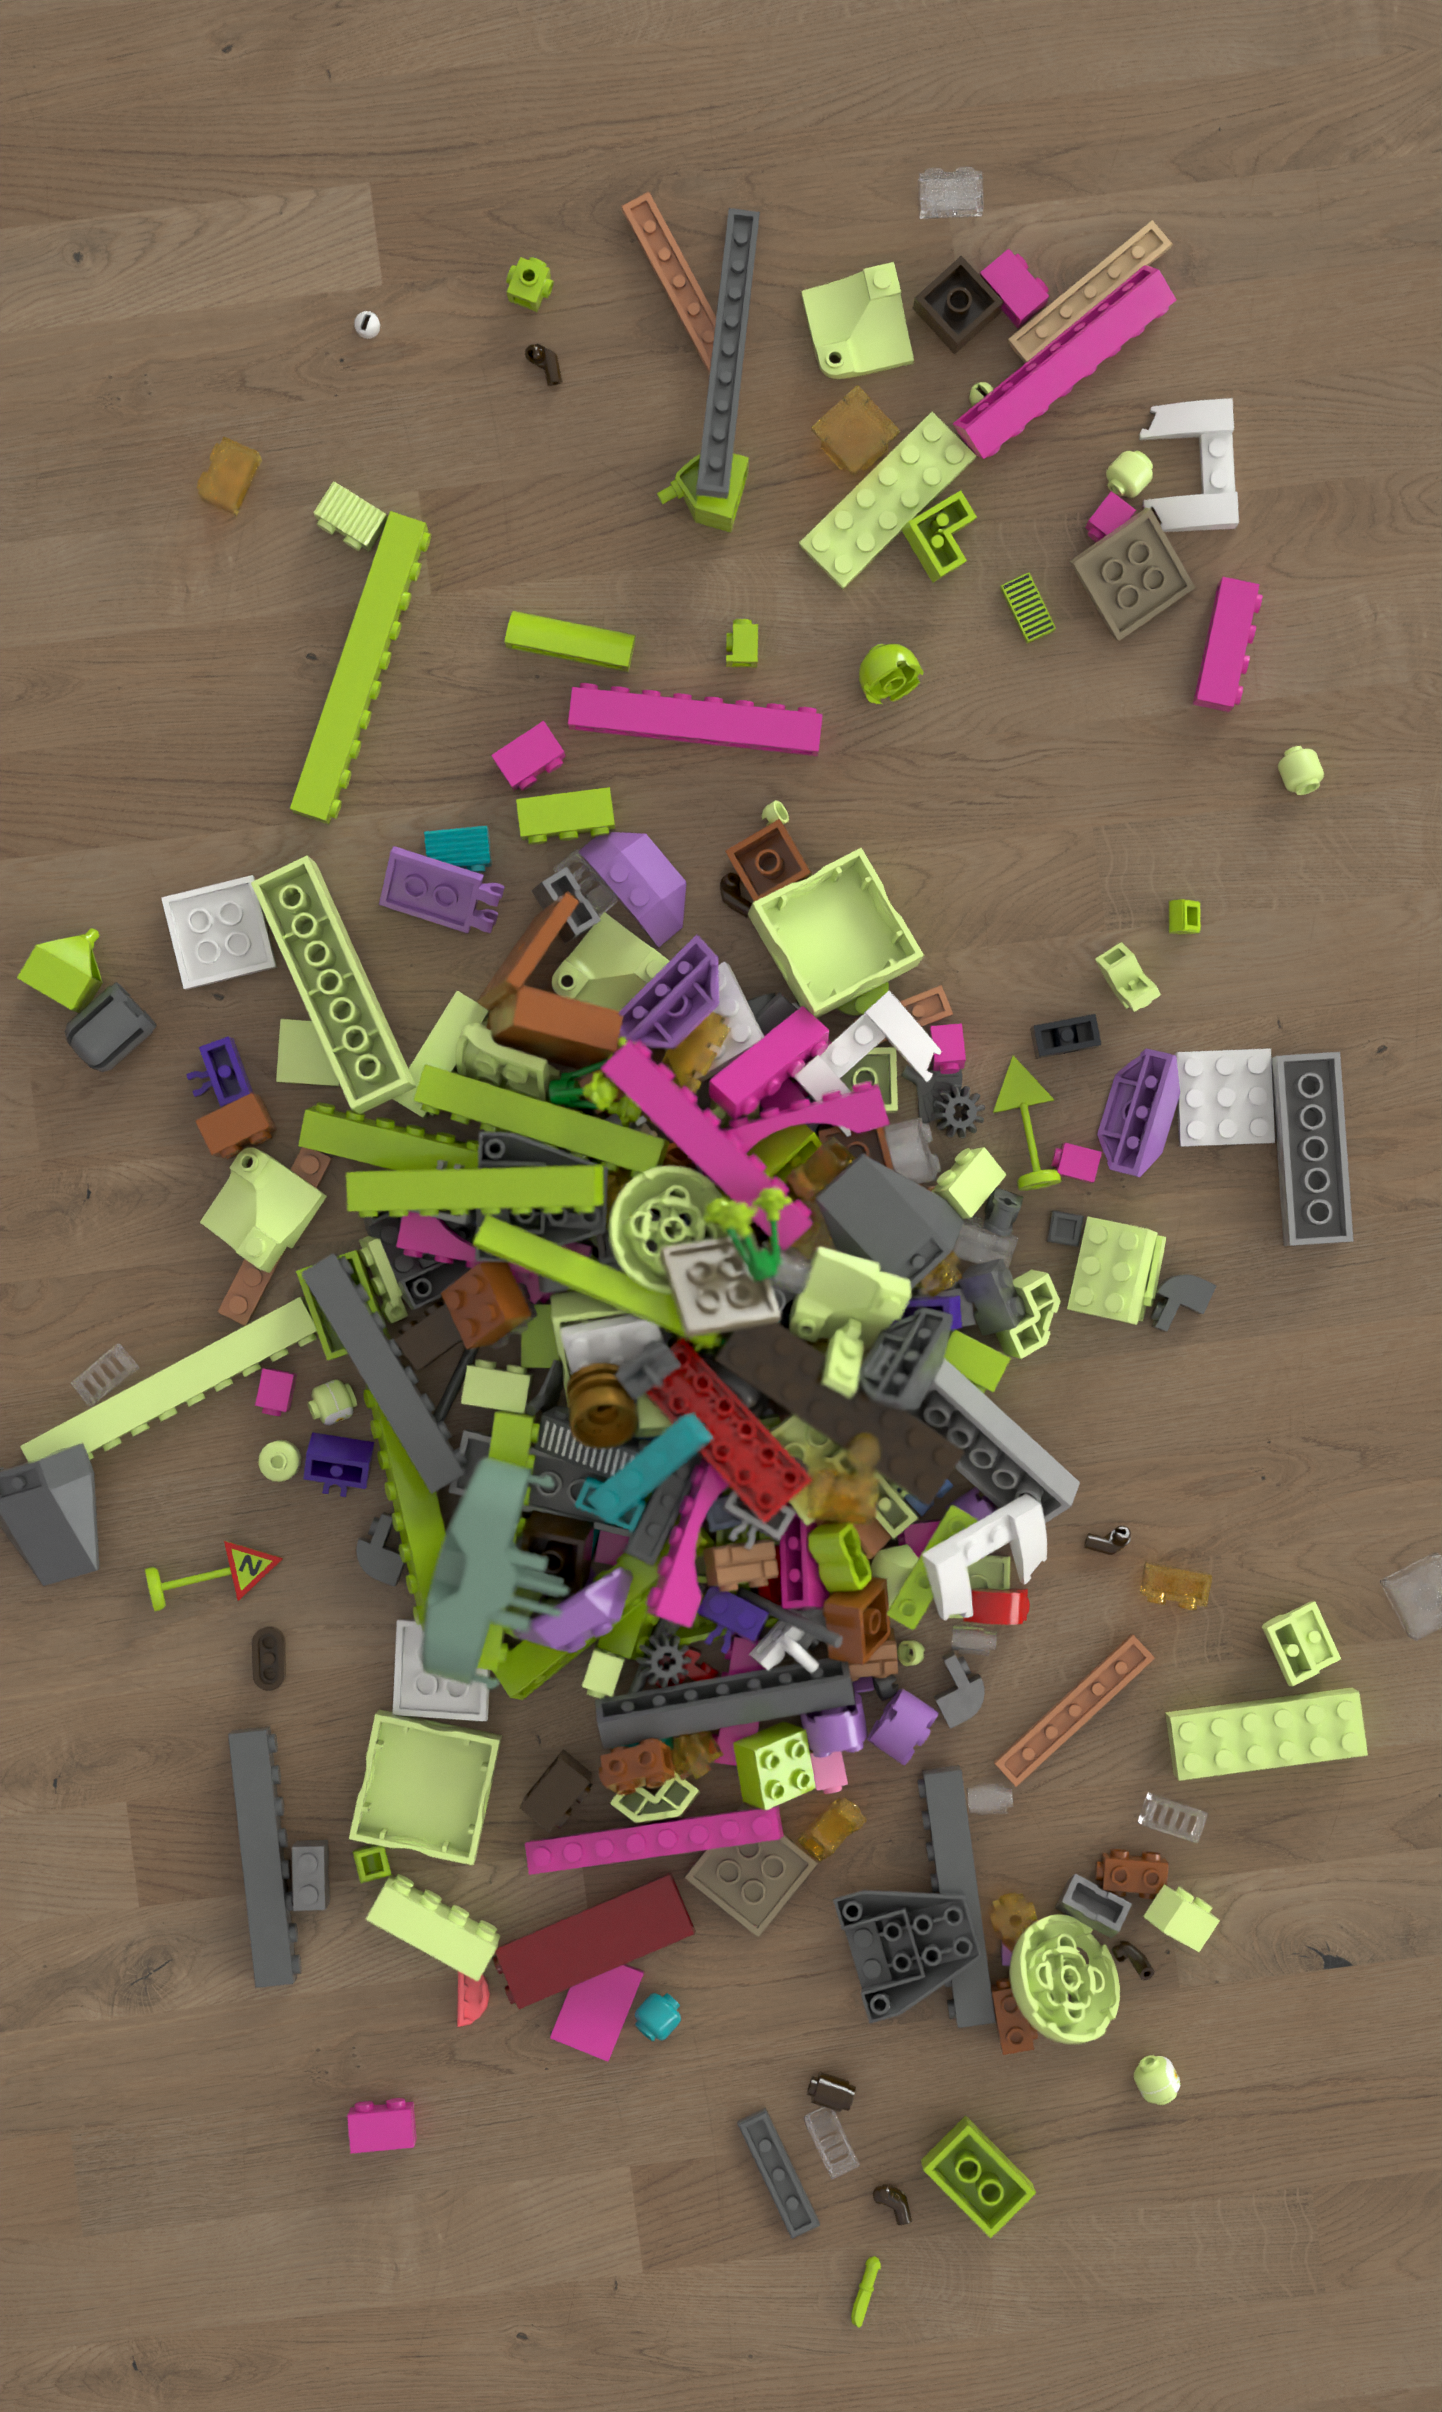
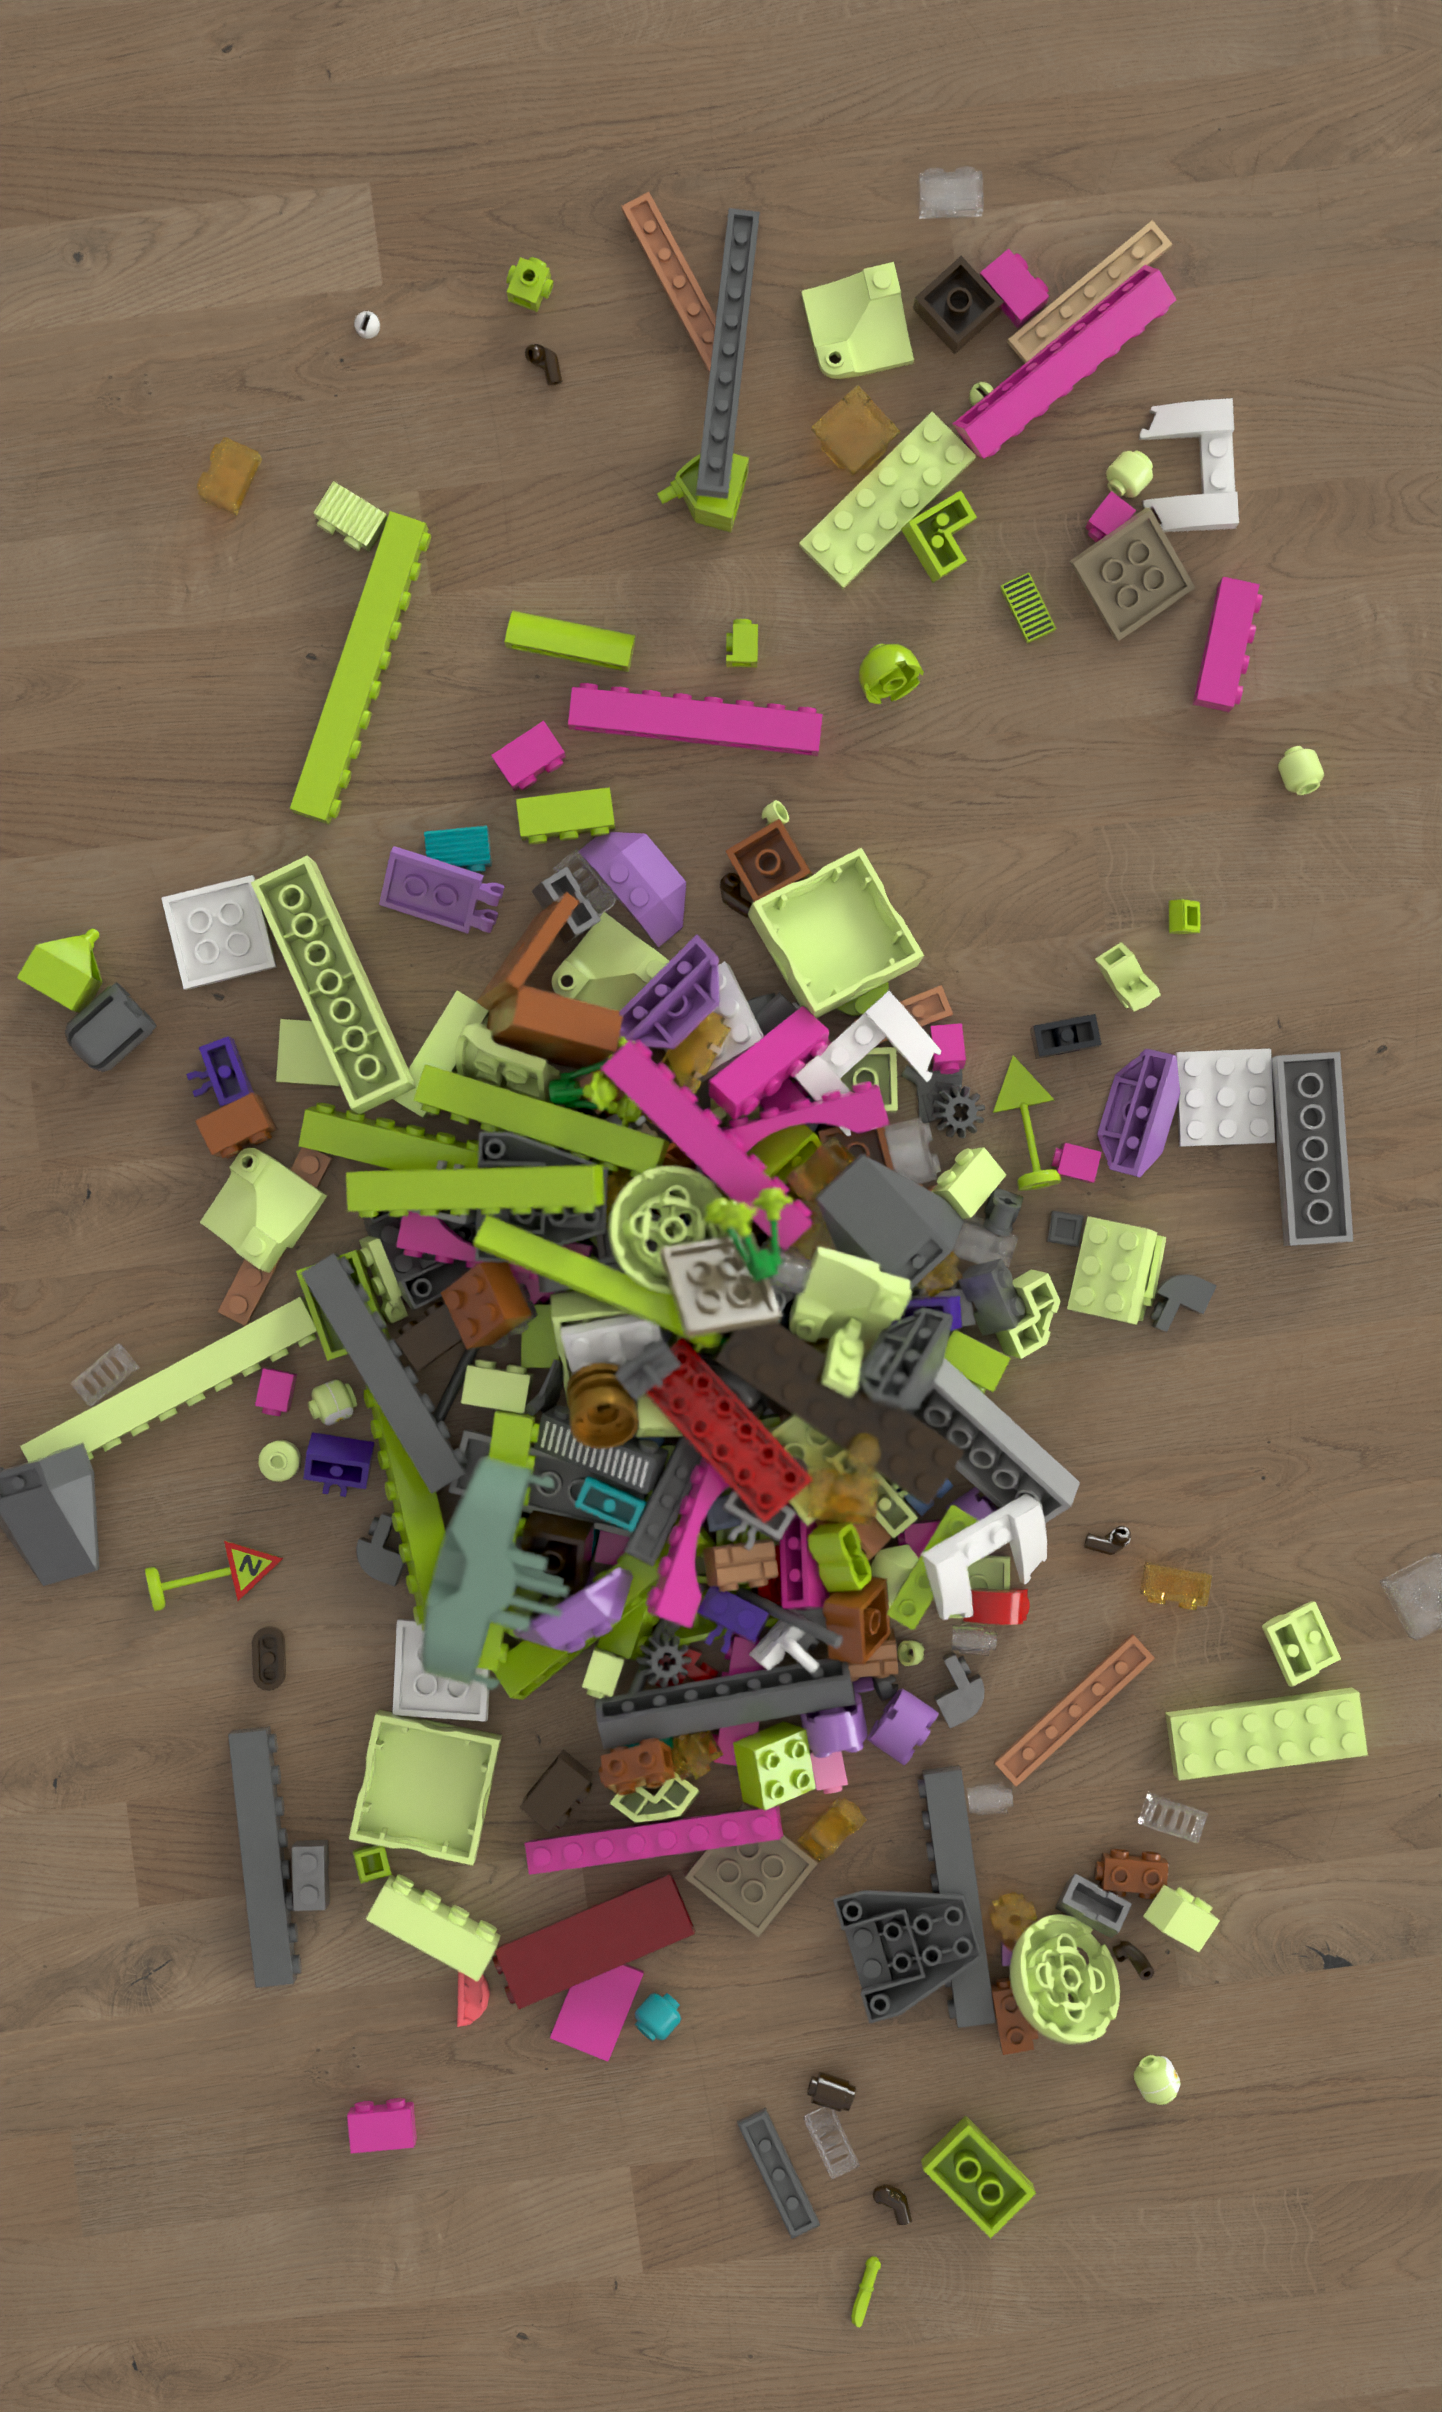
teal brick [587,1413,713,1523] -> none

